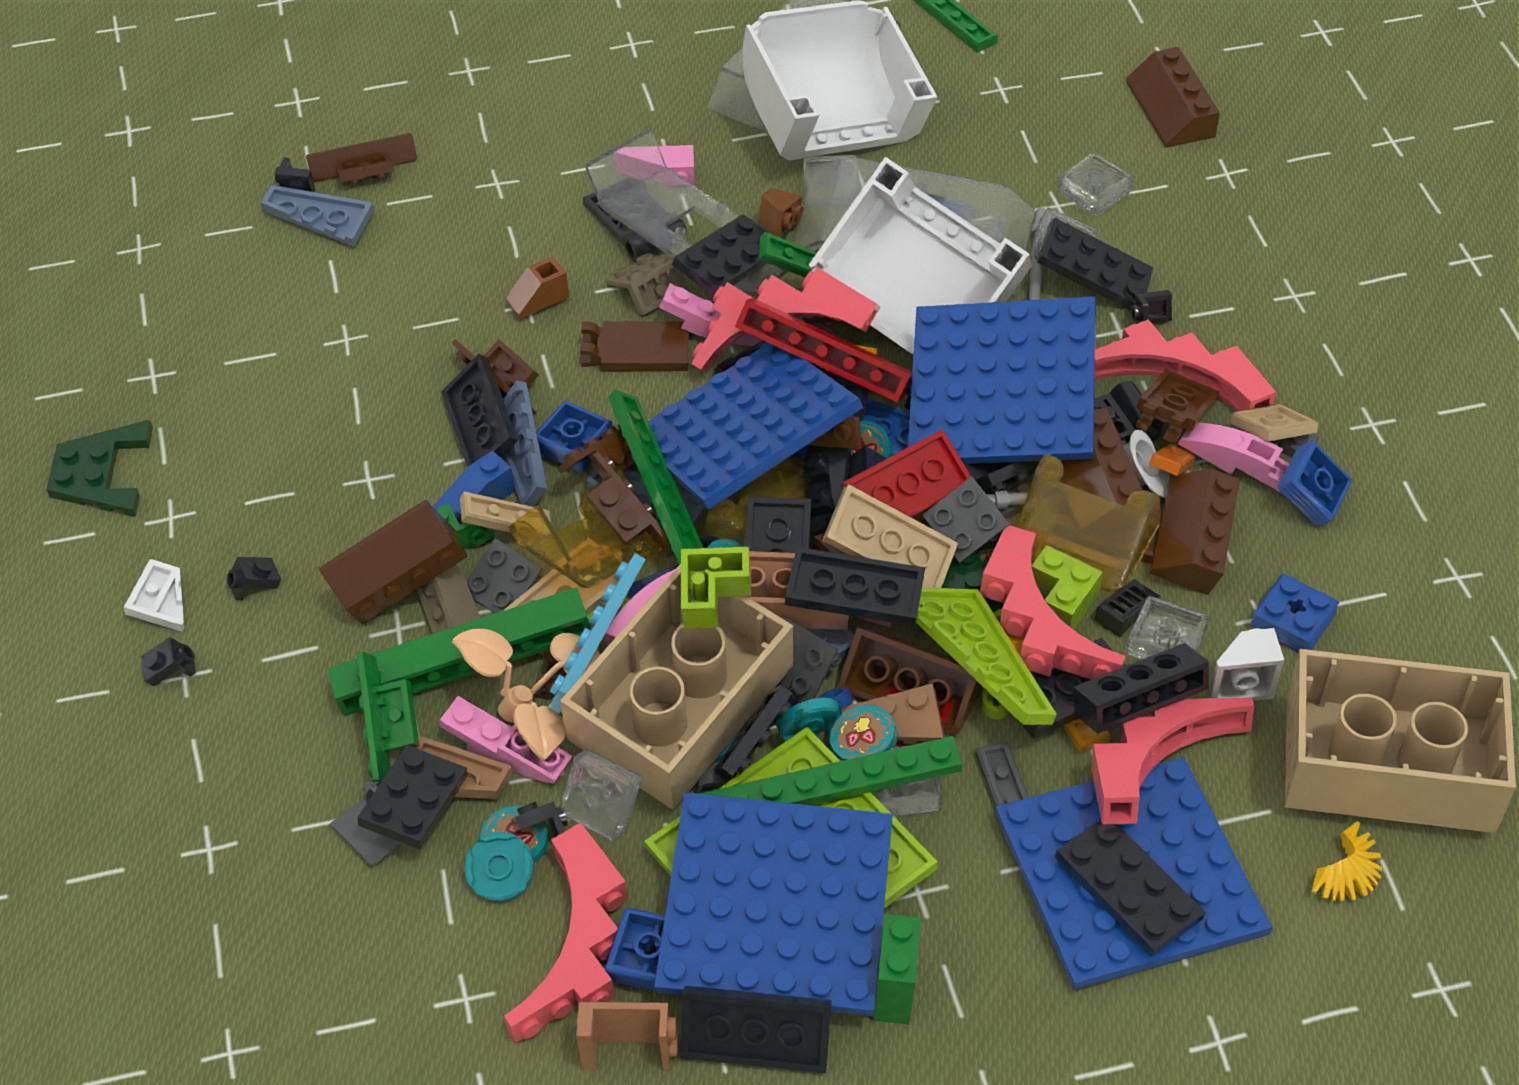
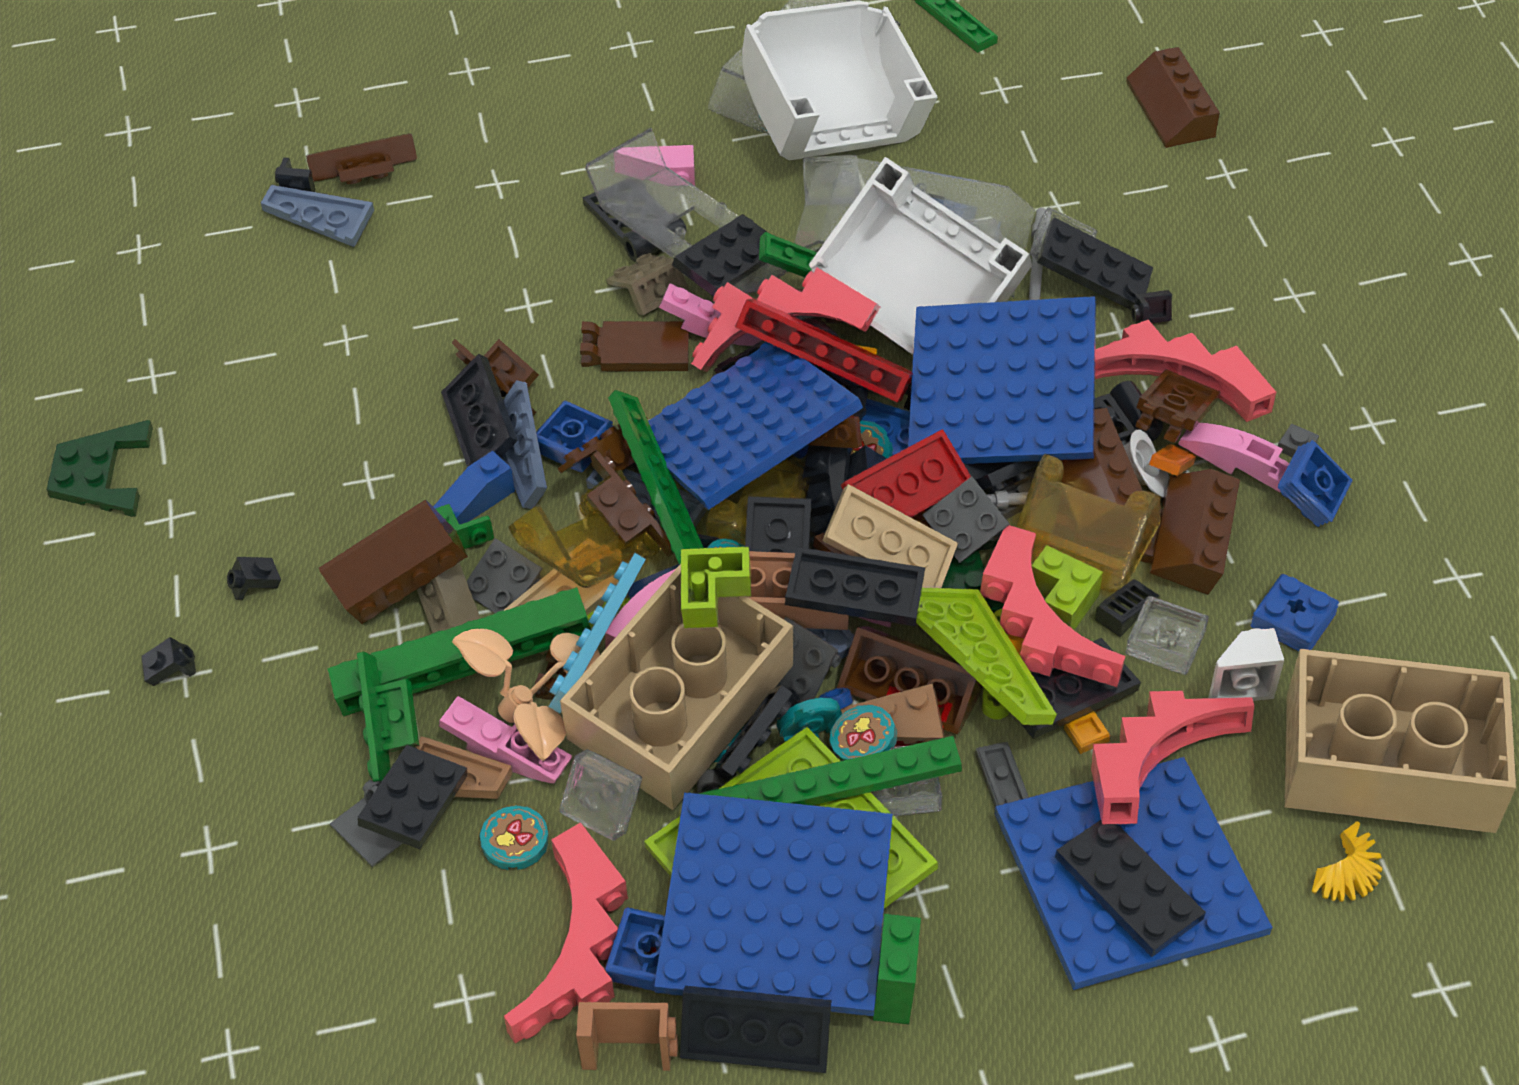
white wing [124,559,184,632] -> none
tan tile [460,492,552,541] -> none
teal tile [464,832,535,902] -> none
dark orange slope [506,256,569,319] -> none
black bracket [511,801,568,837] -> none
dark orange slope [758,188,804,237] -> none
clear brick [1057,152,1134,216] -> none
black brick [1073,643,1209,734] -> none
tan tile [1231,404,1318,442] -> none

